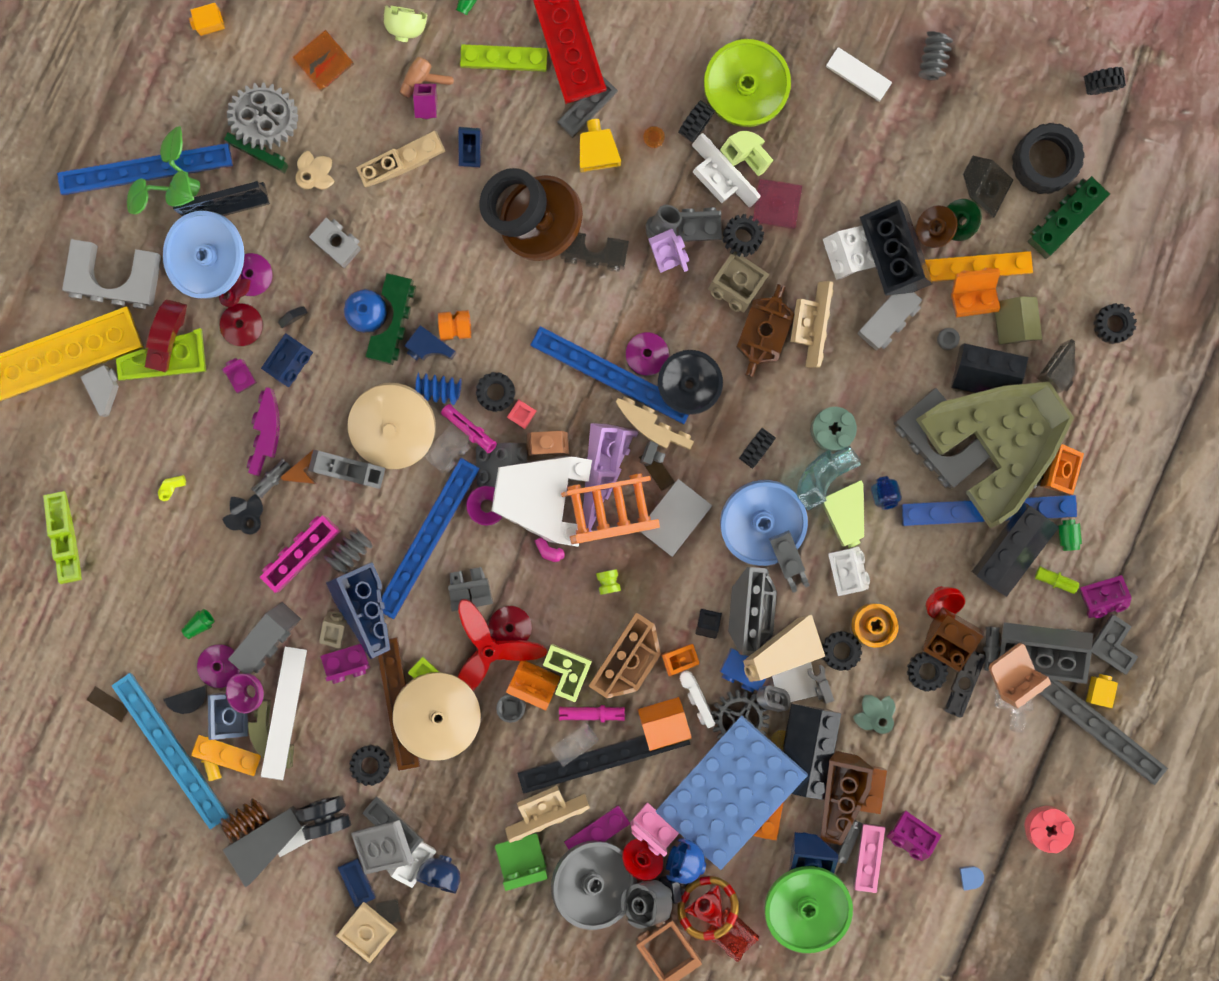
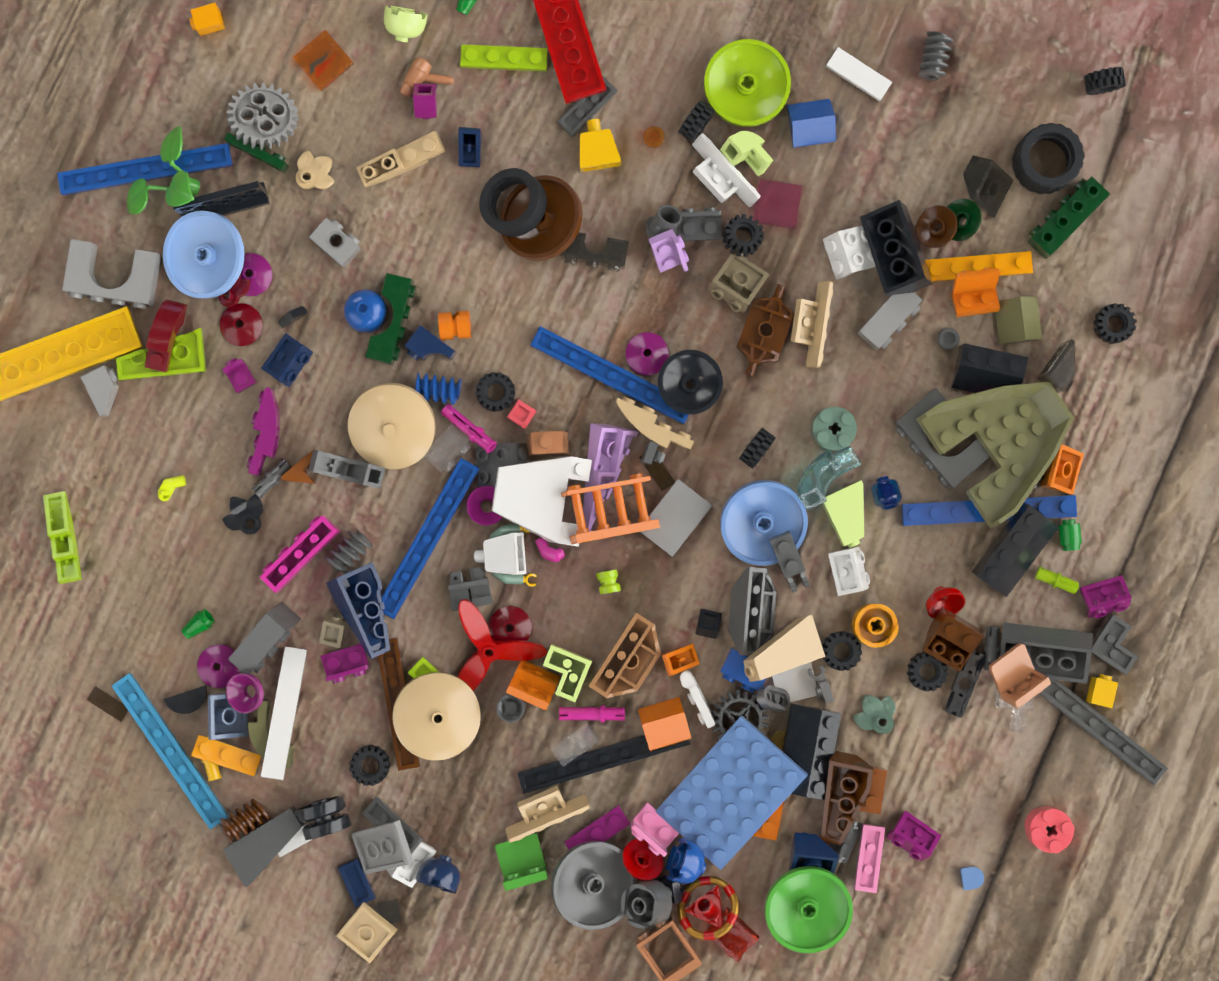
none -> white torso [474,523,537,587]
none -> slope [787,99,836,148]

